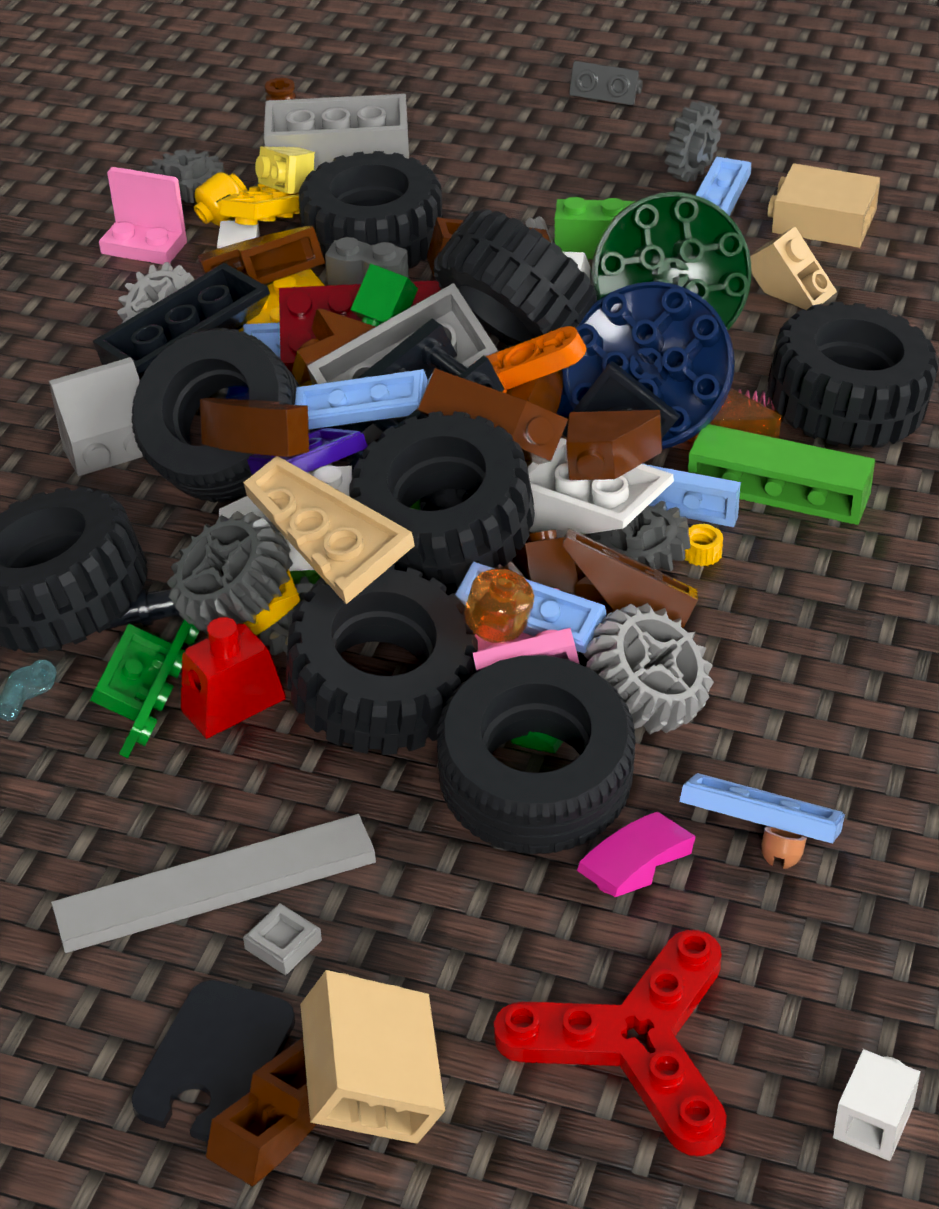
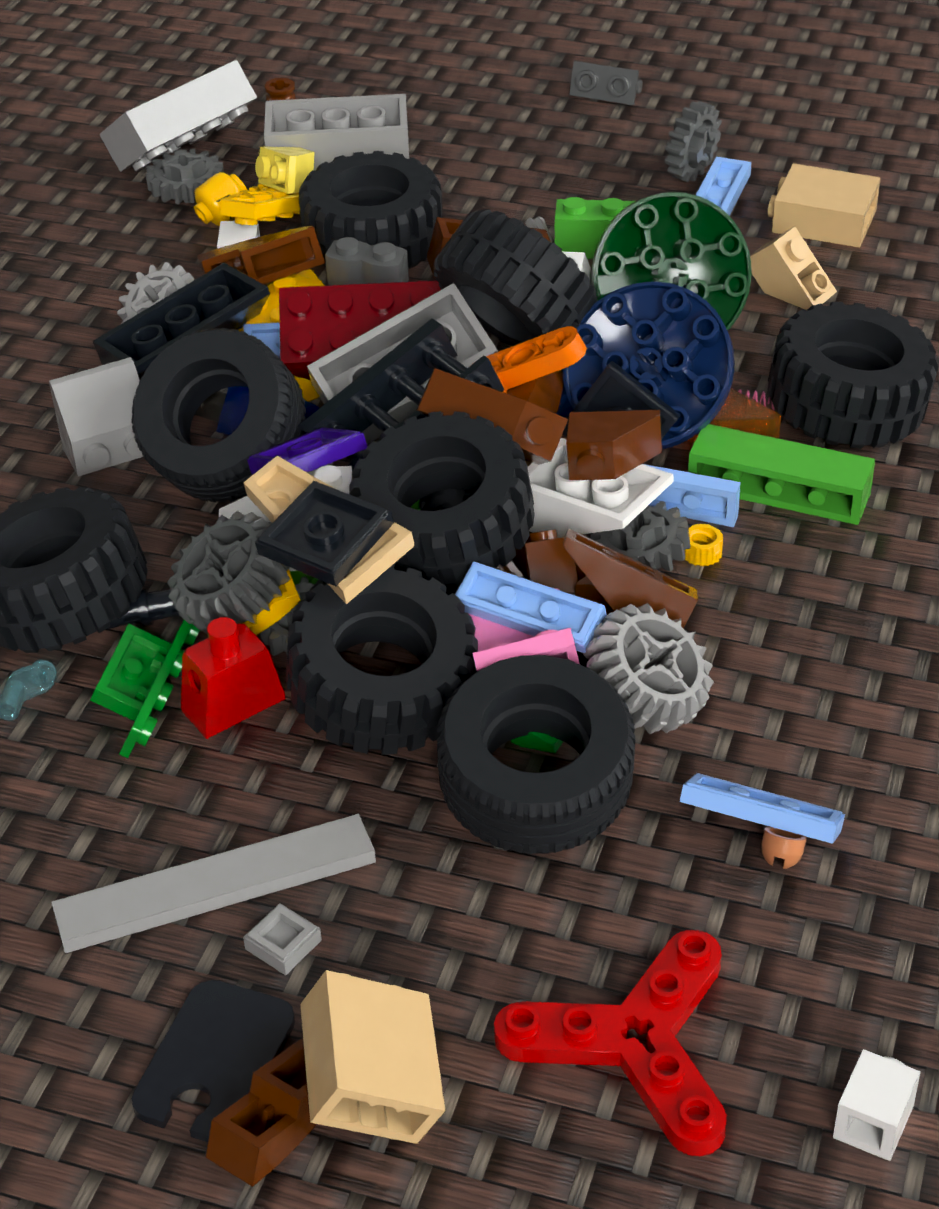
bright pink bracket [99,167,187,265] -> none
reddish brown slope [200,398,309,457] -> none
reddish brown slope [292,309,375,385] -> none
light blue tile [295,369,428,429] -> none
green brick [350,263,418,327] -> none
clear orange head [464,569,535,643] -> none
dark pink slope [577,811,696,897] -> none
none -> brick [99,60,257,172]
none -> black tile [255,481,394,586]

